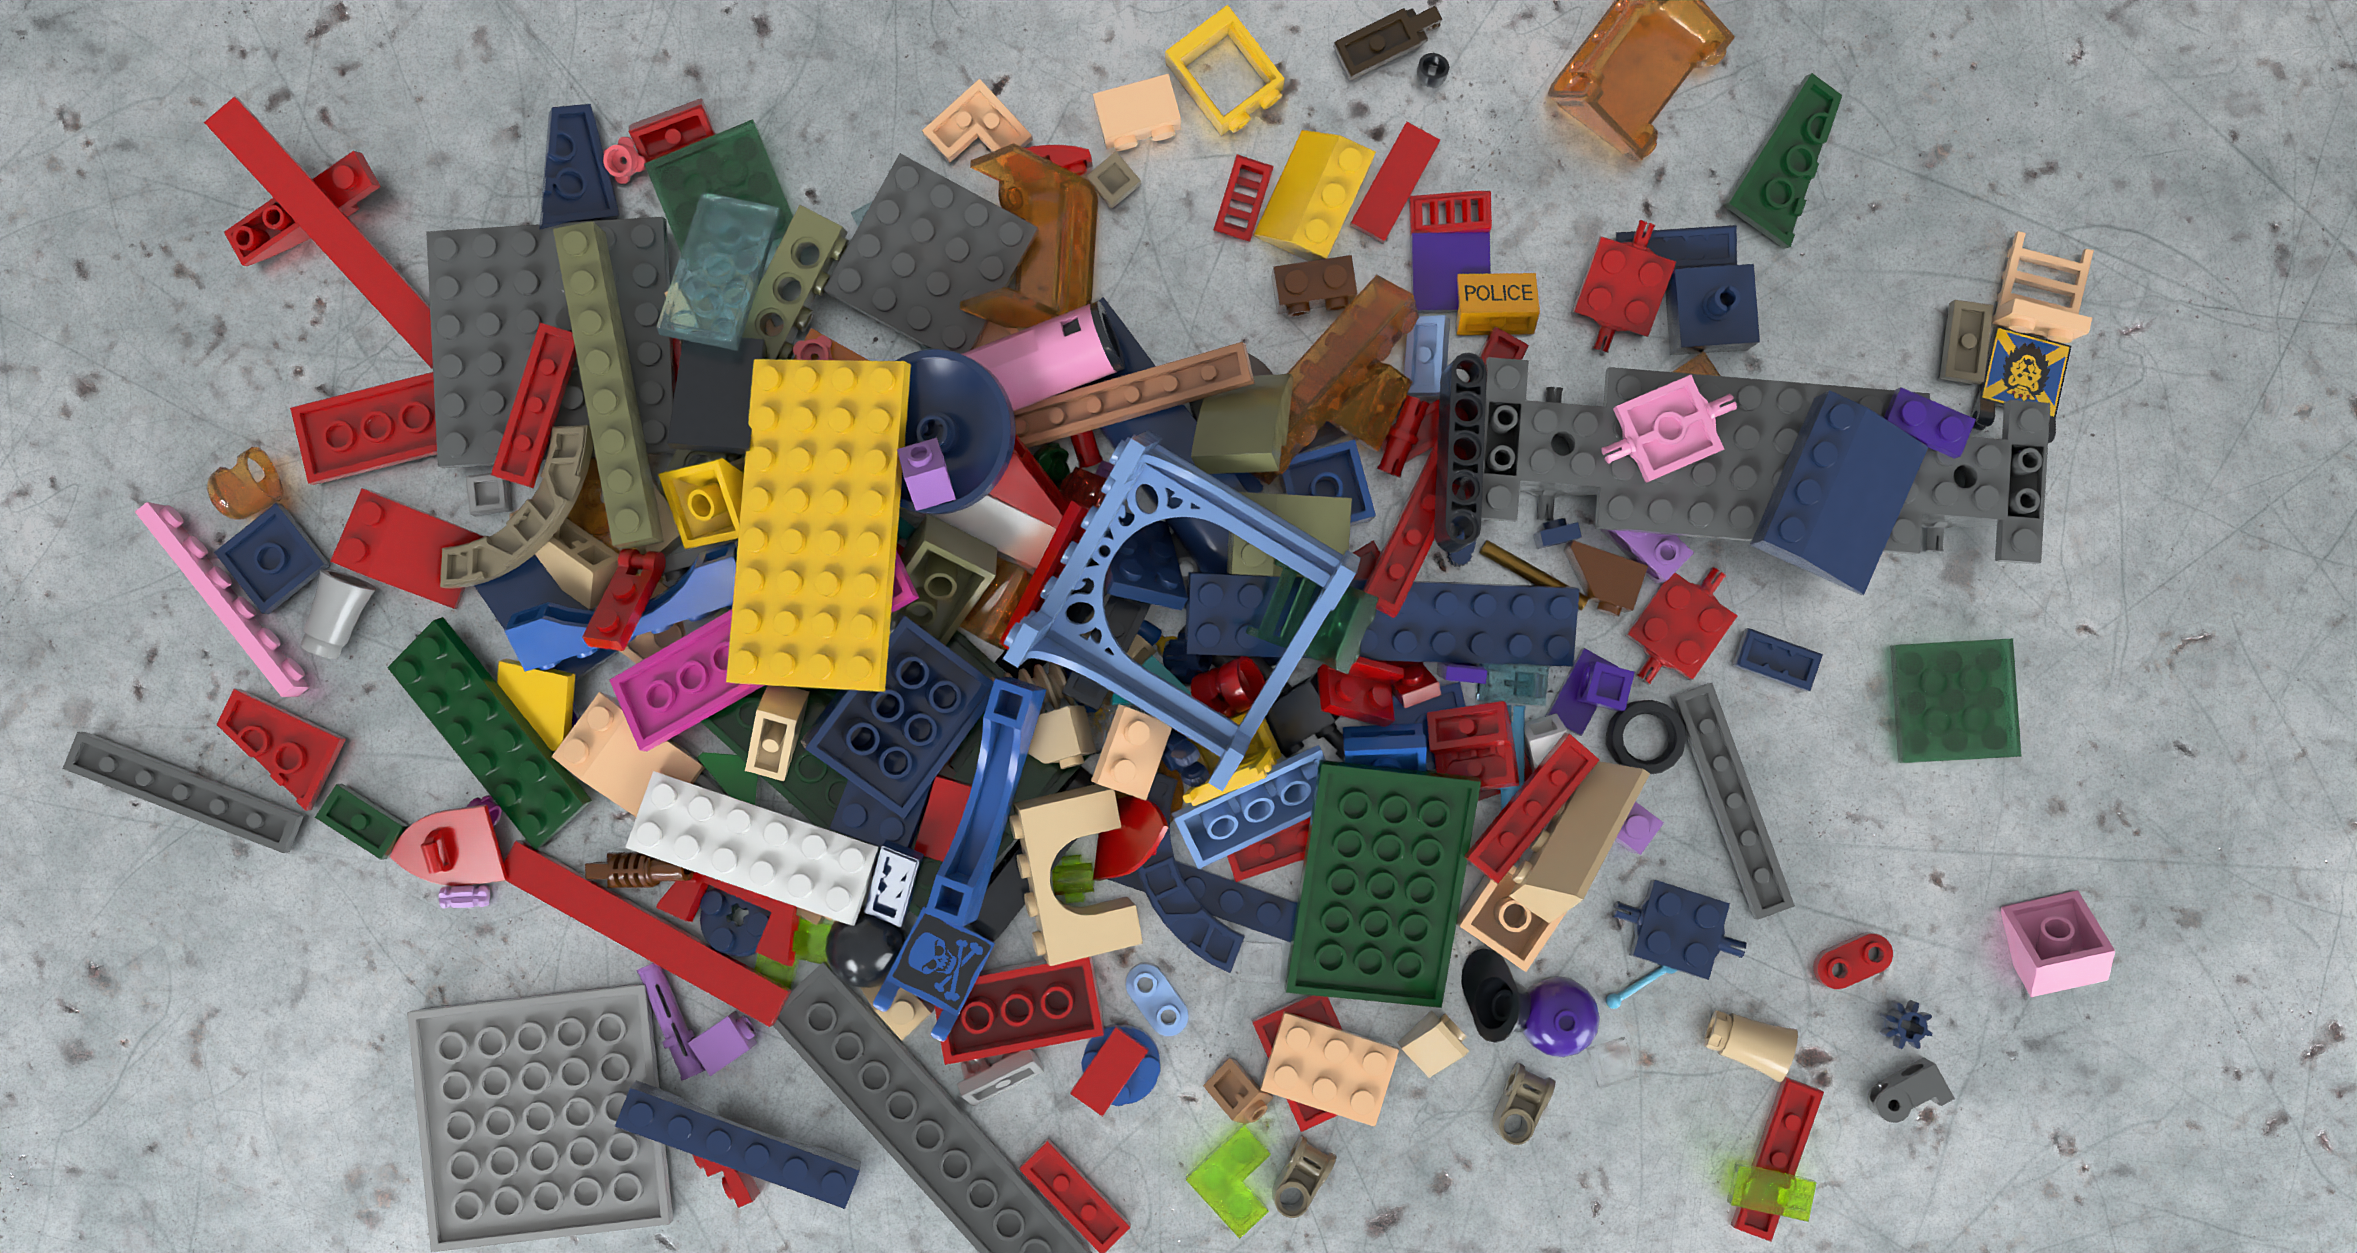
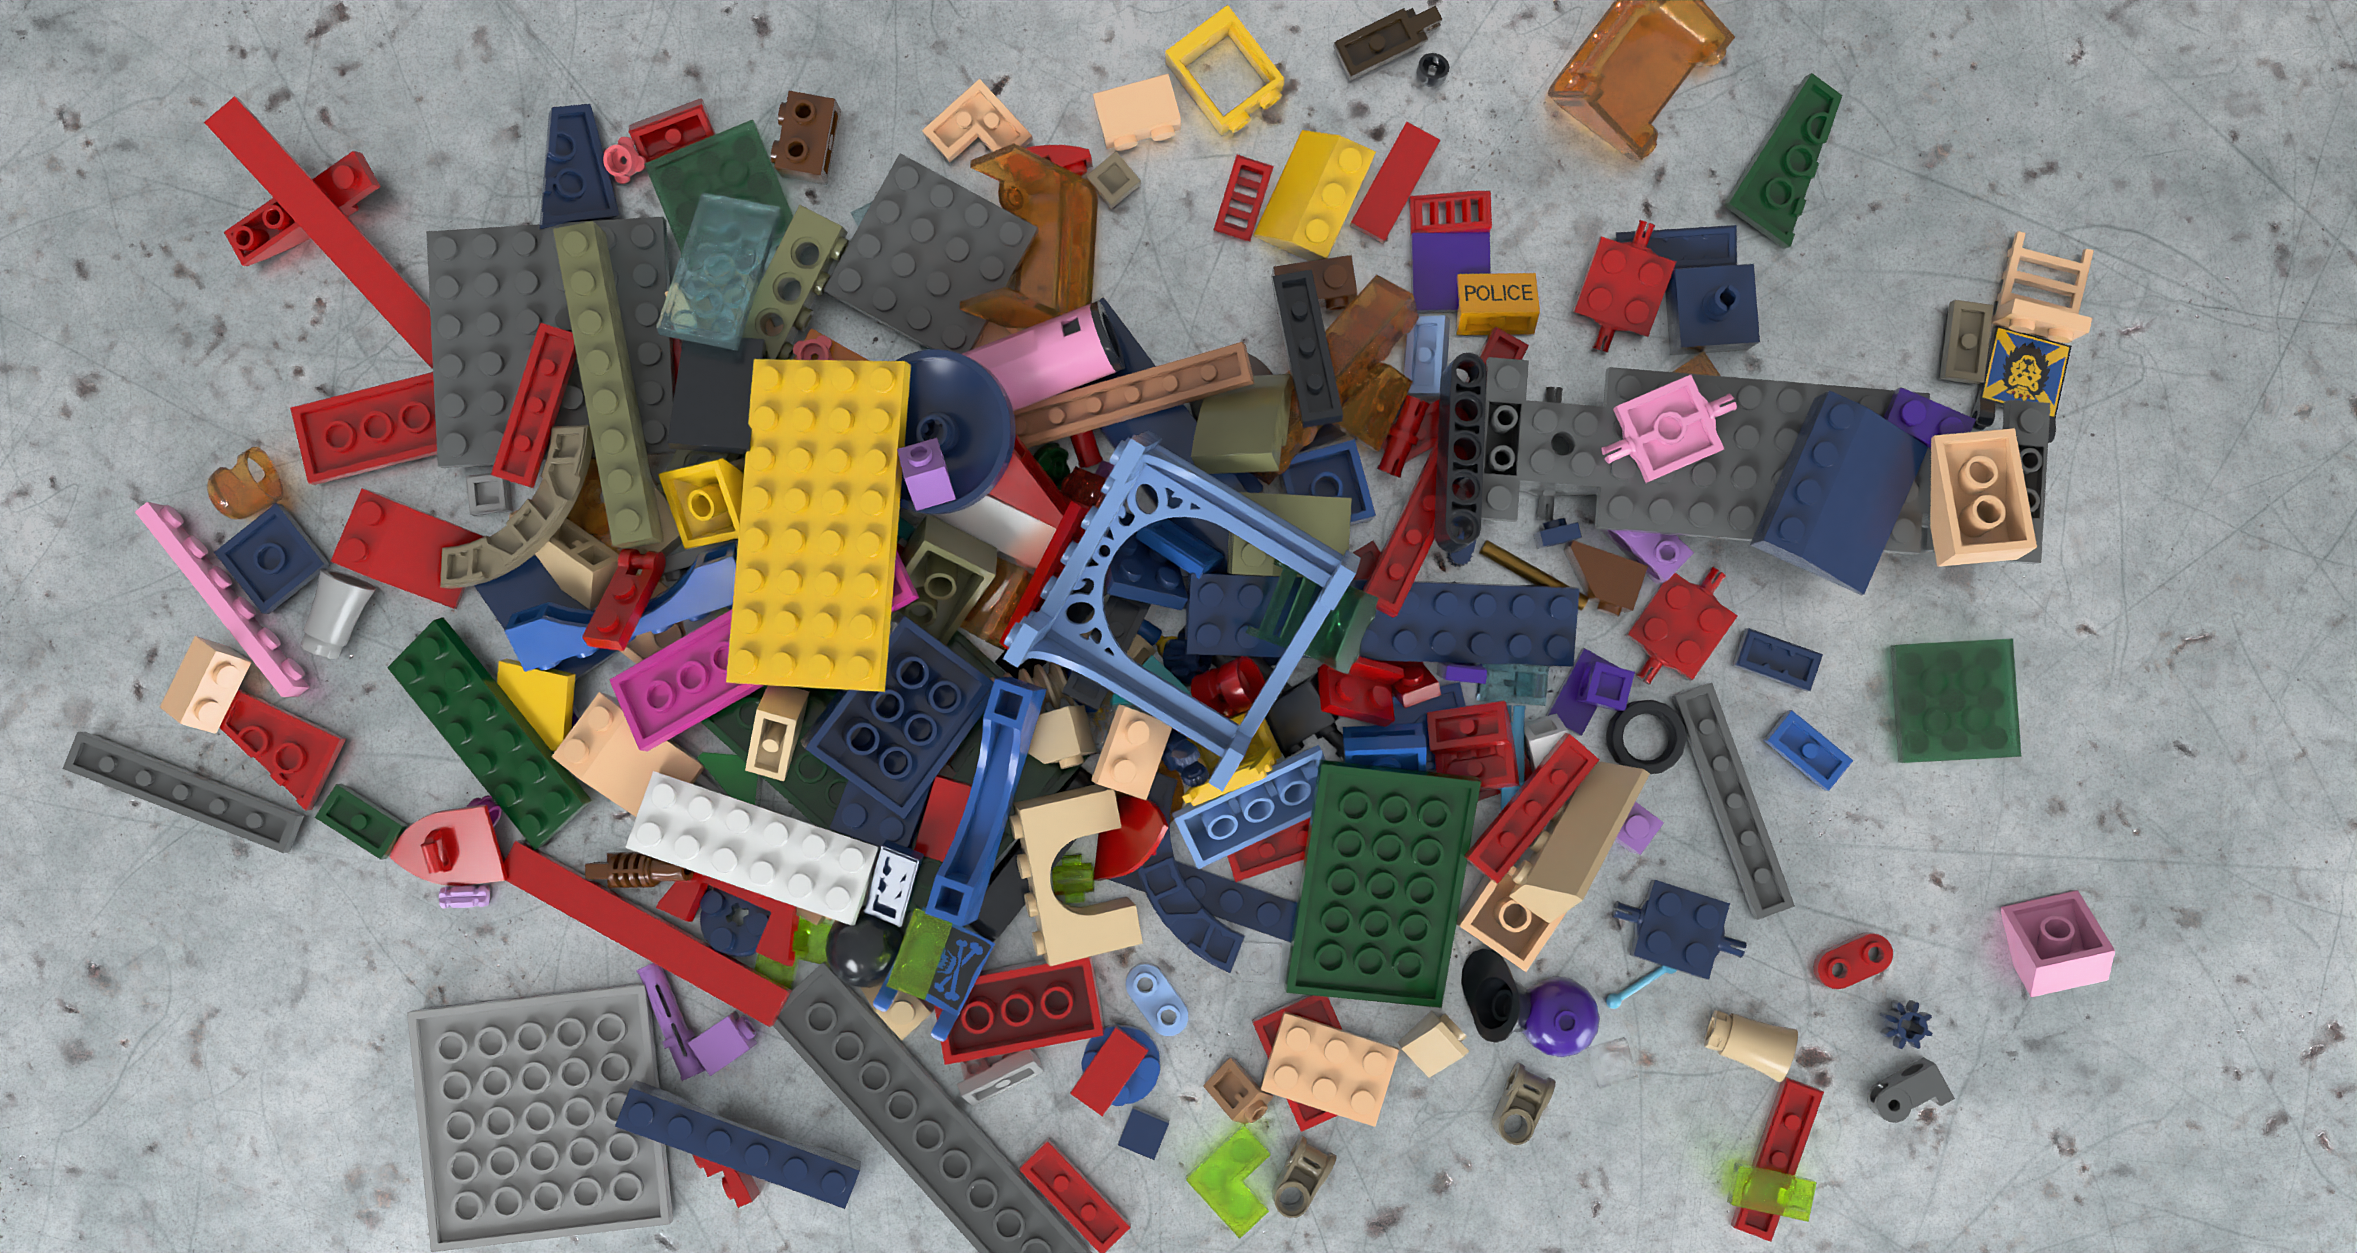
none -> light nougat brick [160,636,251,734]
none -> reddish brown brick [771,91,841,185]
none -> clear neon green plate [886,908,953,1000]
none -> dark blue tile [1118,1106,1169,1160]
none -> blue tile [1135,519,1224,579]
none -> black plate [1272,269,1343,428]
none -> blue plate [1763,710,1854,791]
none -> light nougat slope [1930,428,2037,567]

